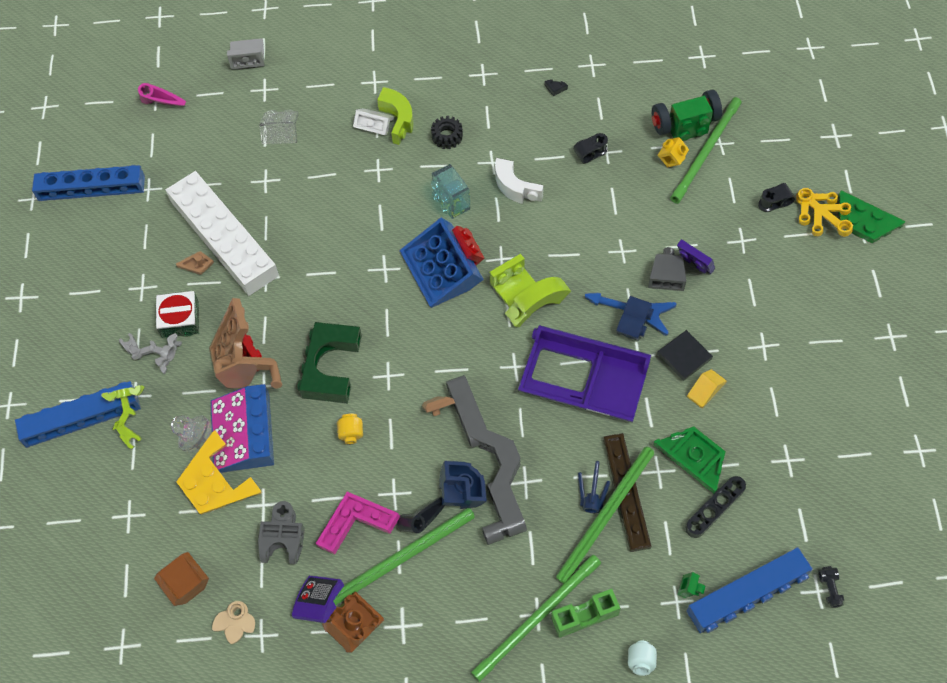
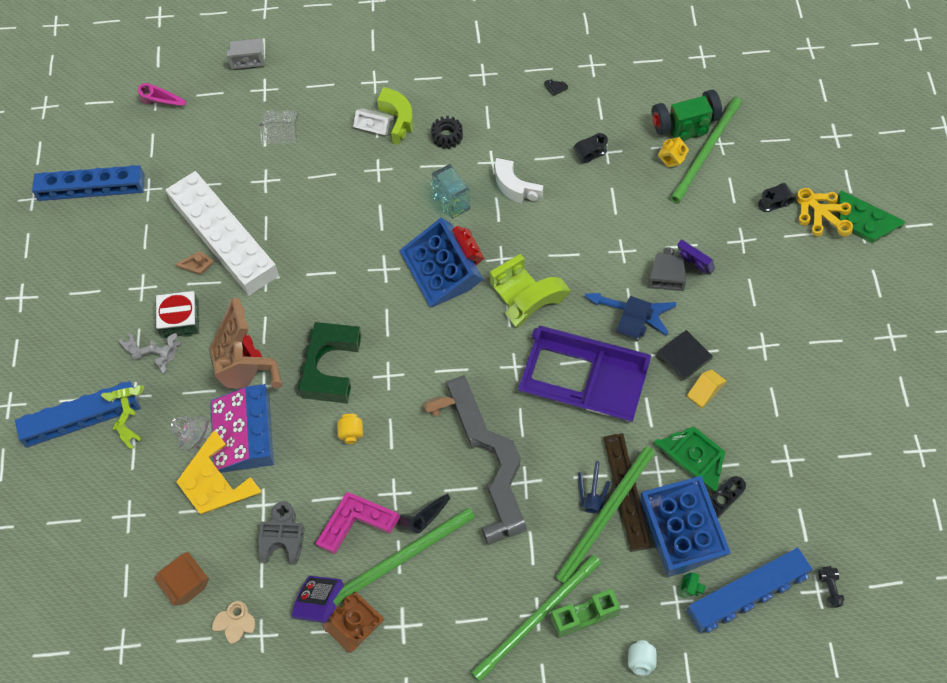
dark blue brick [439,461,487,509] -> none
none -> blue slope [640,476,731,578]

